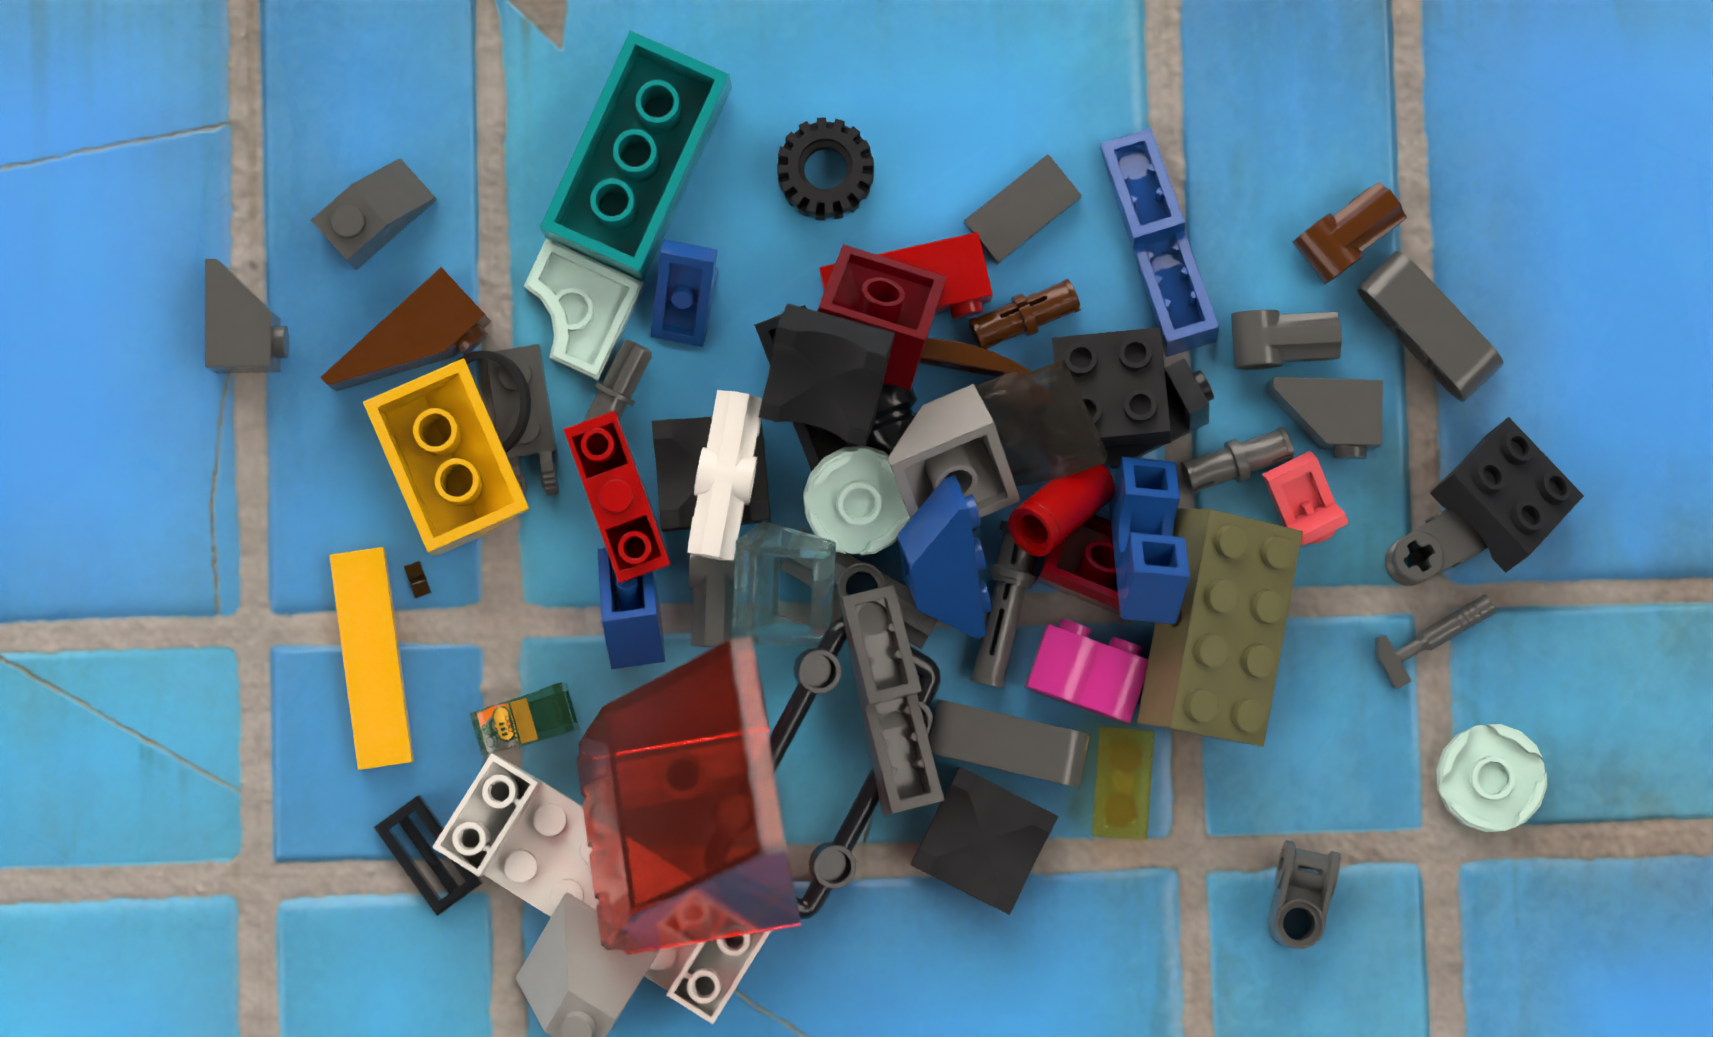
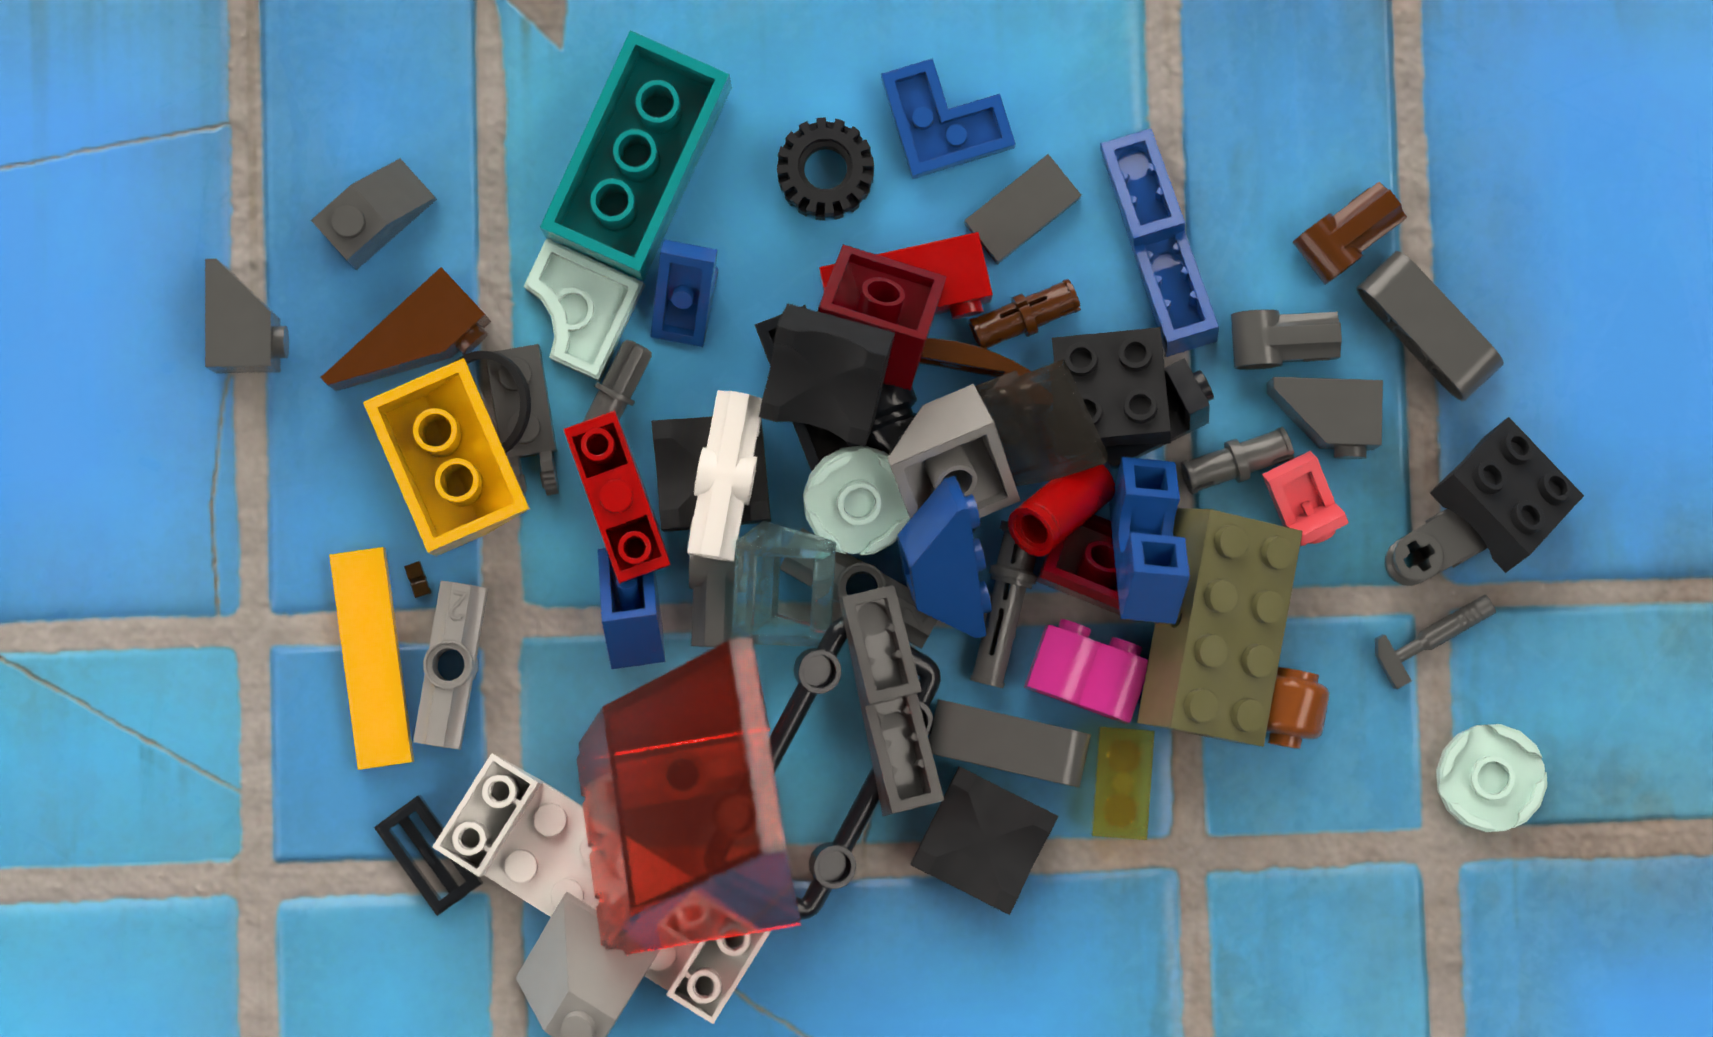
clear green leg [470,682,580,756] -> none
dark grey piece [1268,840,1341,949] -> none
none -> light grey piece [413,580,488,750]
none -> blue plate [881,58,1016,179]
none -> dark orange head [1266,667,1329,749]

